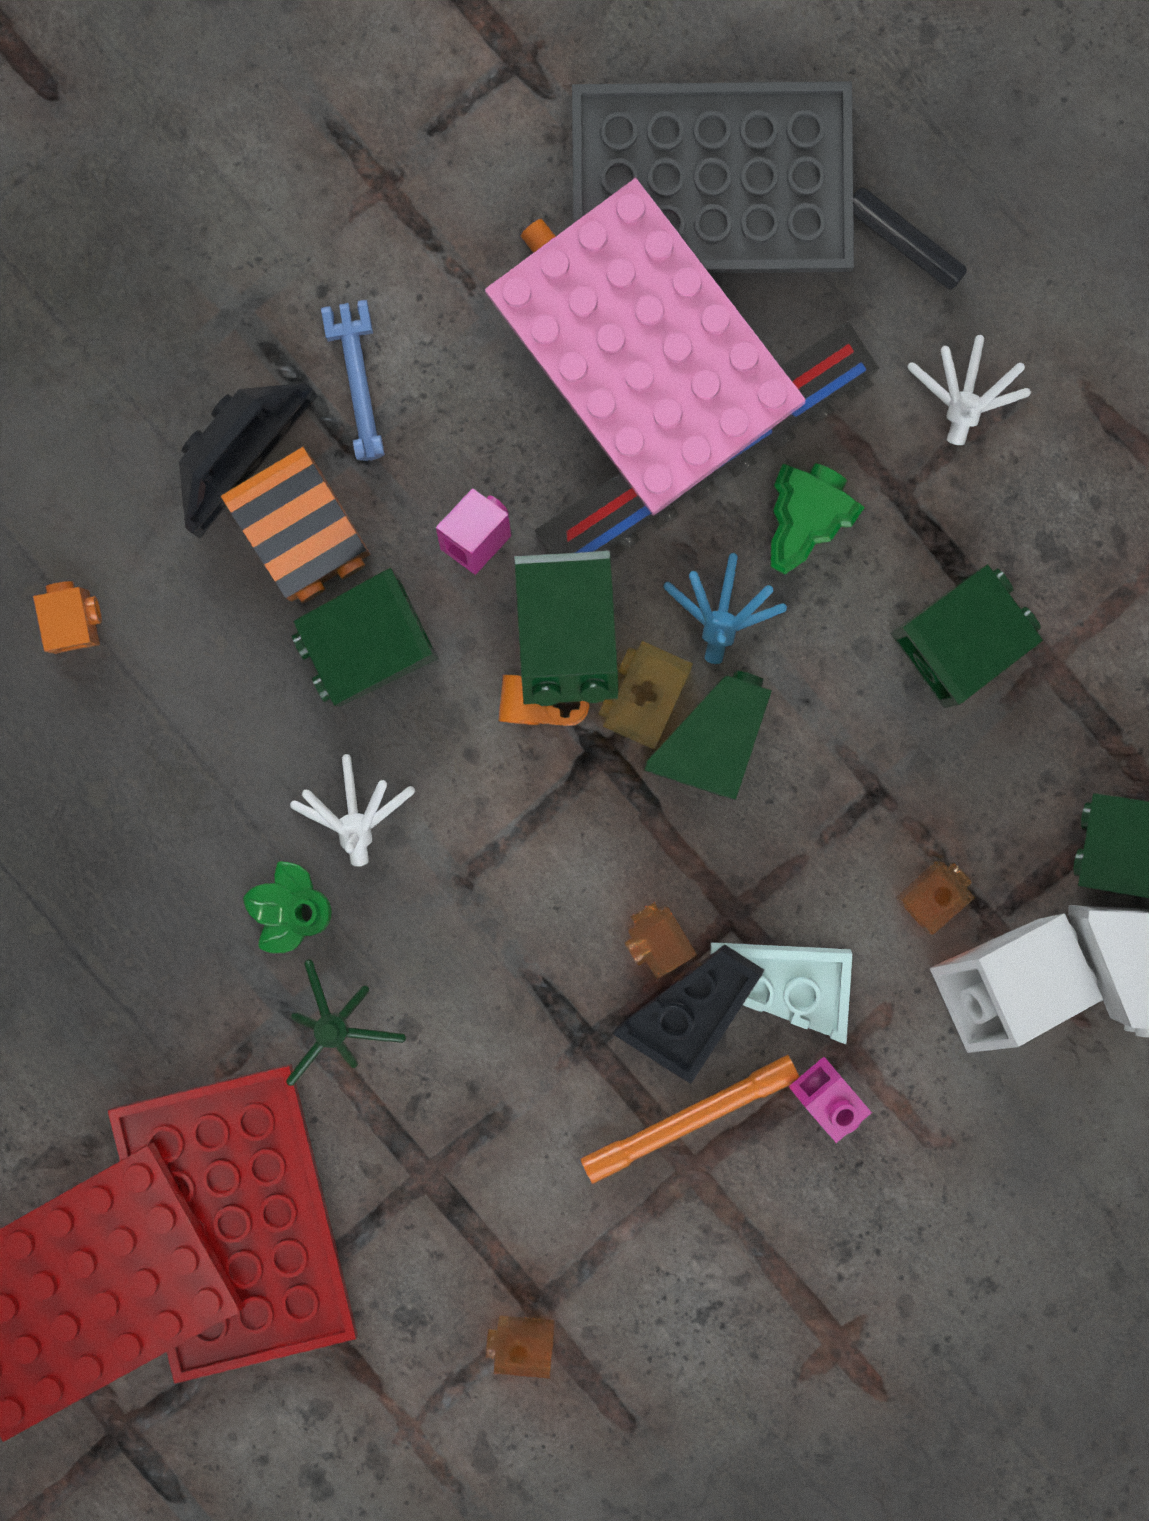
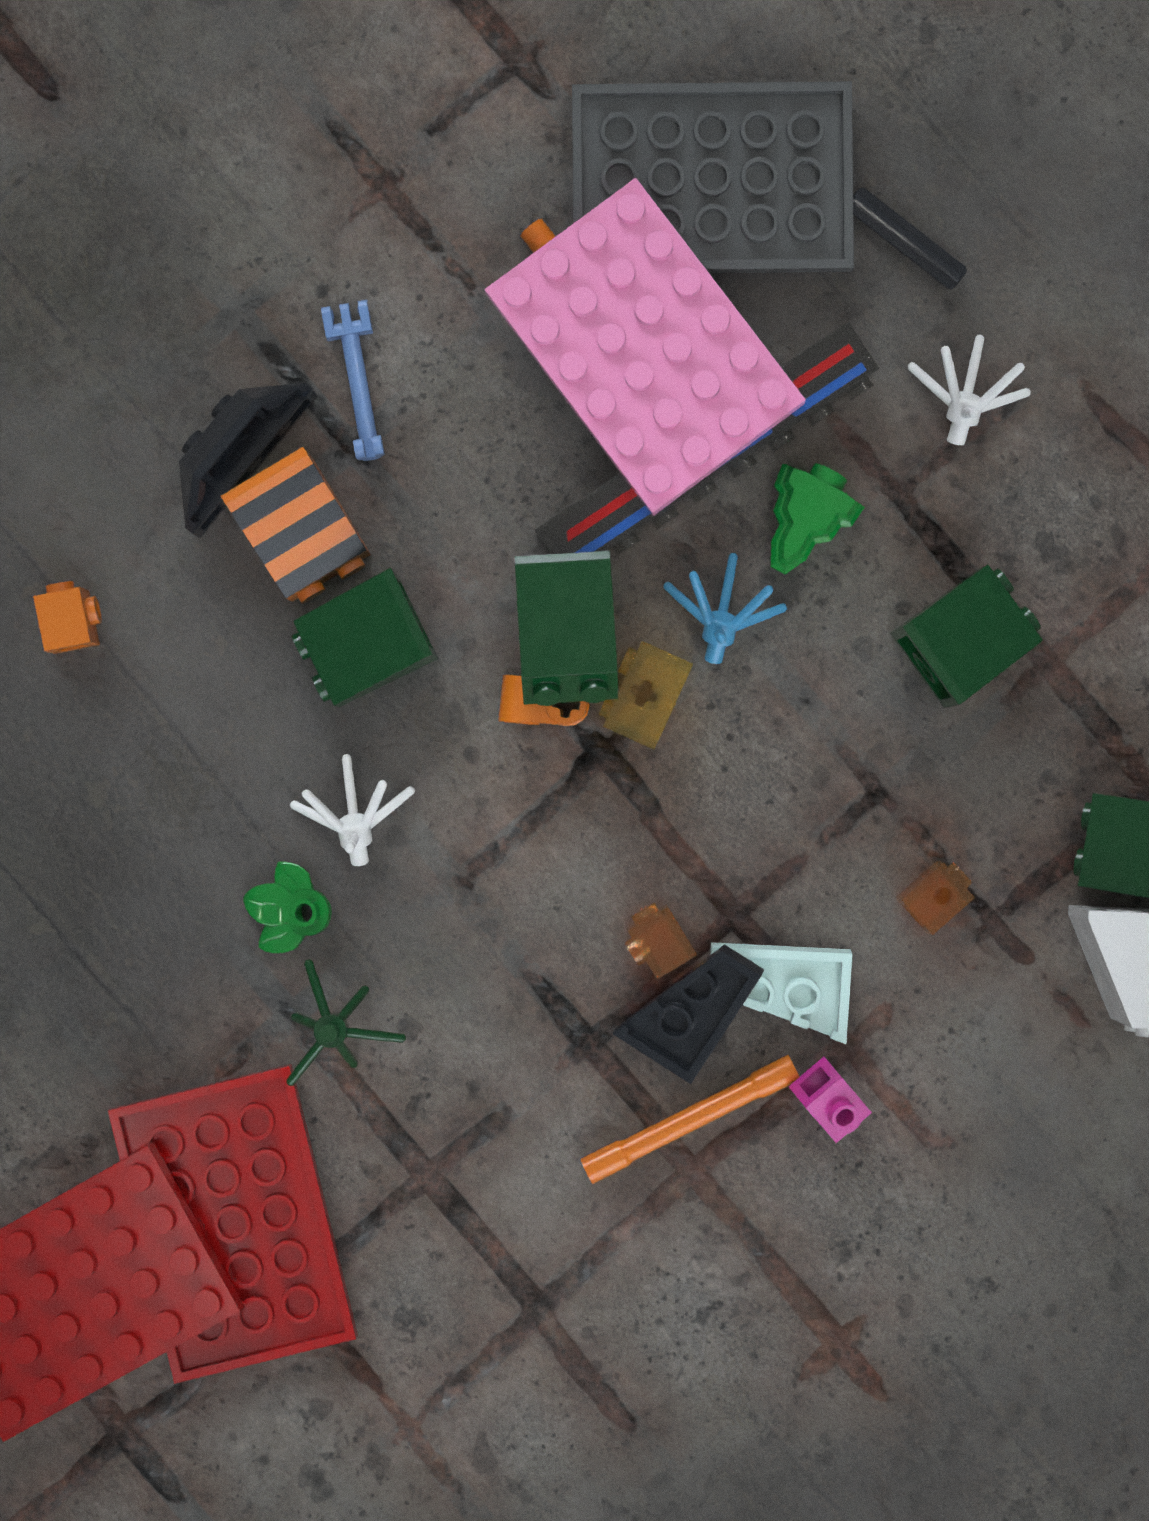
brick [436,488,511,575] -> none
clear orange brick [486,1316,554,1379] -> none
dark green slope [642,670,772,800] -> none
white slope [930,914,1103,1053] -> none

